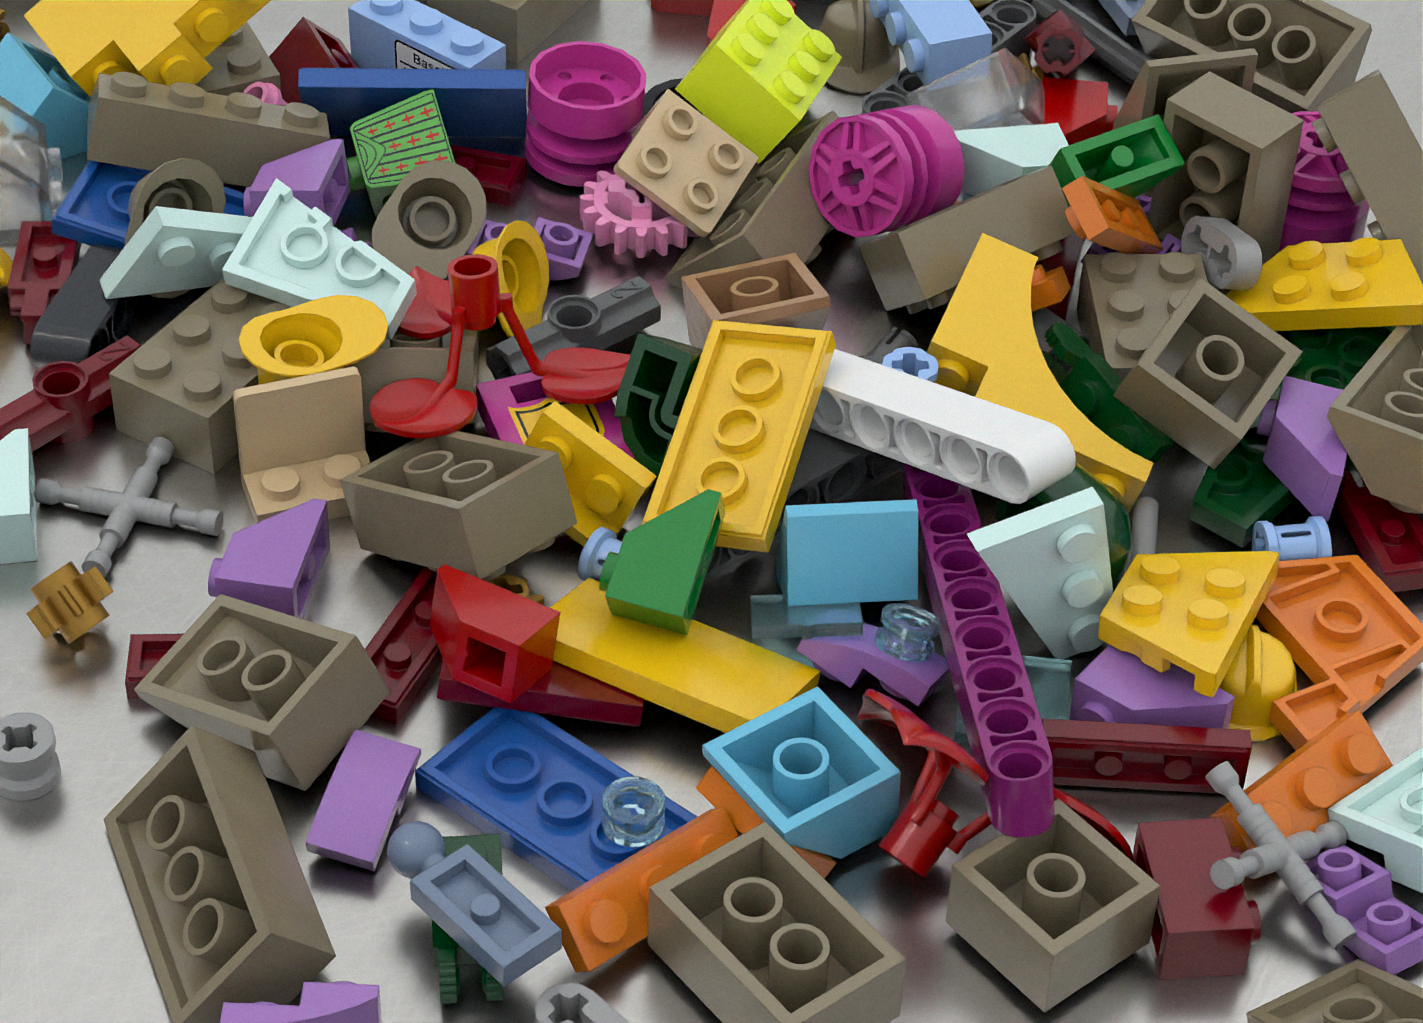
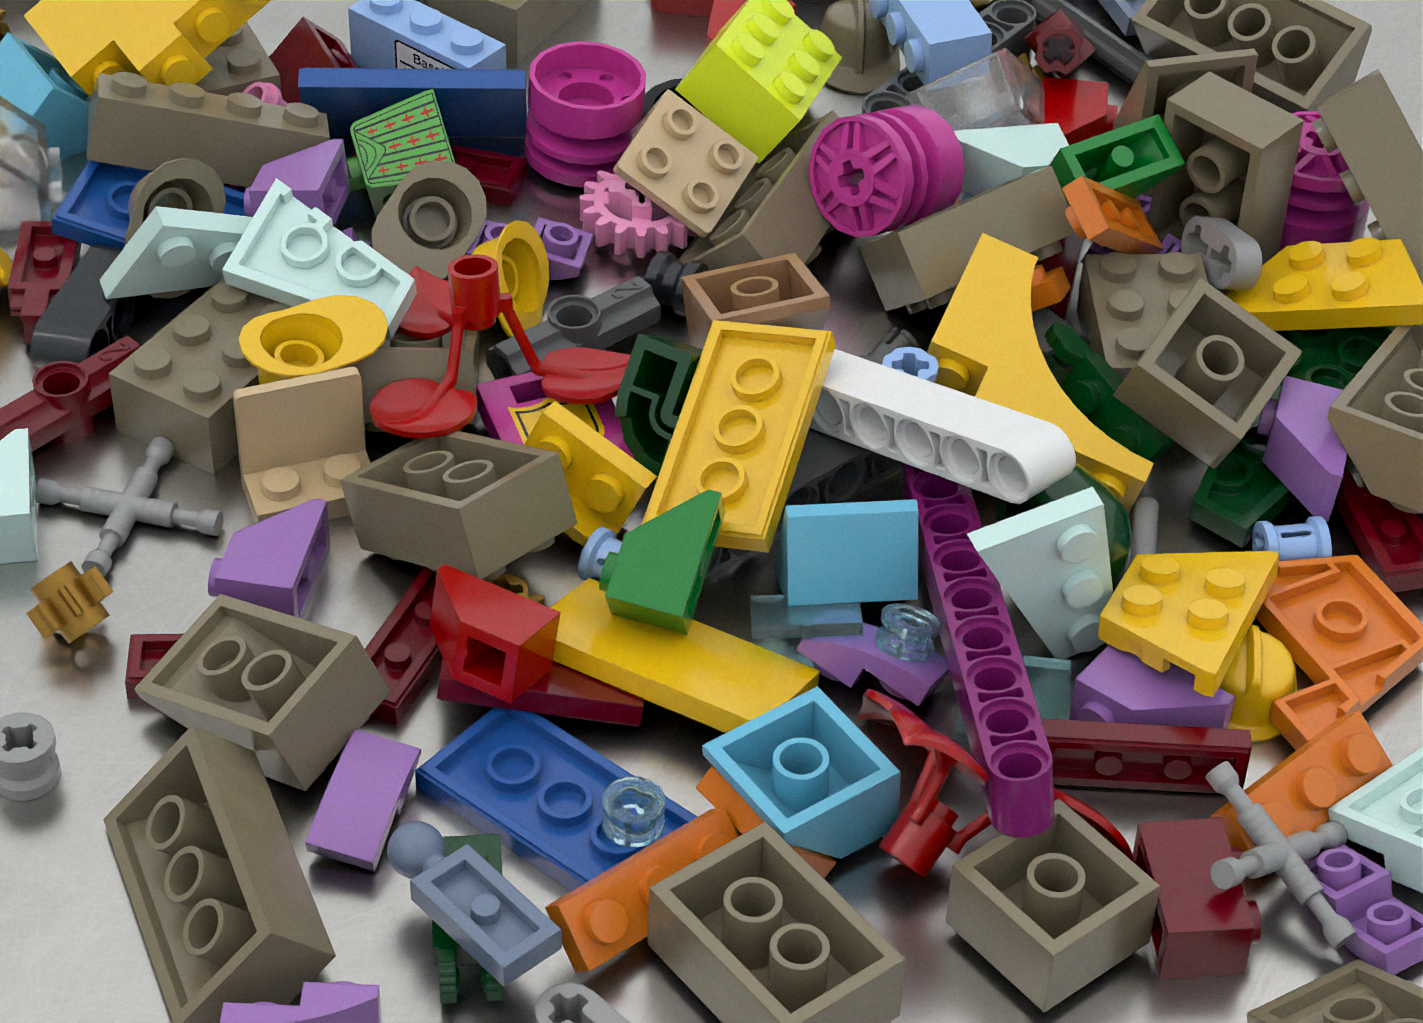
none -> black wheel [644,250,709,318]

